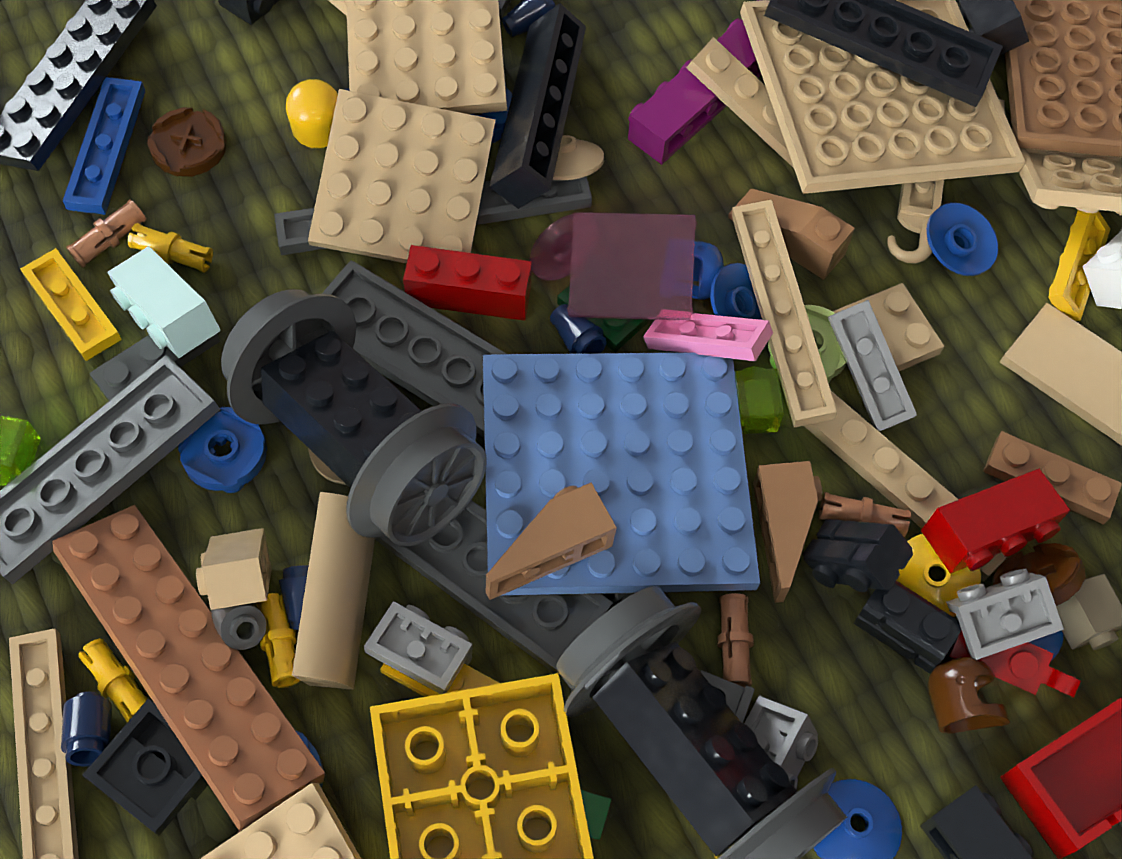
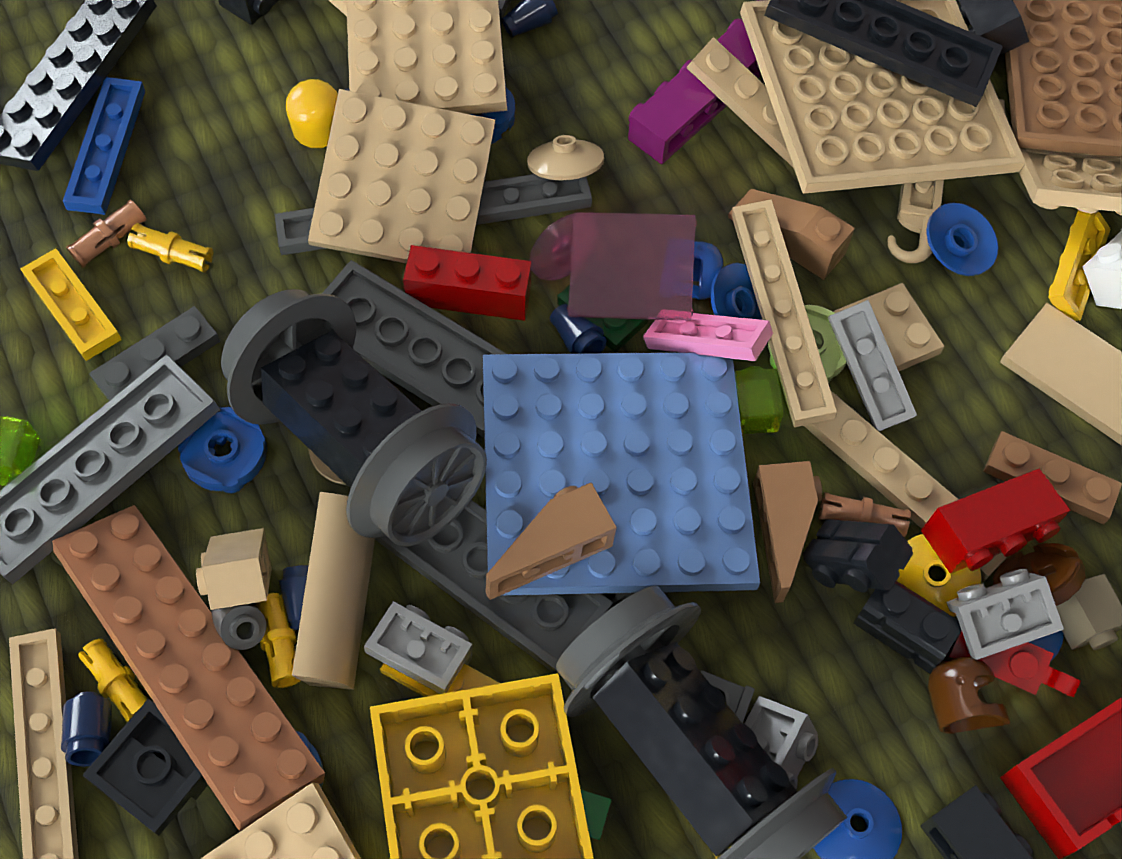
light aqua brick [107,246,221,358] -> none
reddish brown tile [147,107,227,177] -> none
black brick [489,3,586,209] -> none
nougat pin [717,593,754,688] -> none

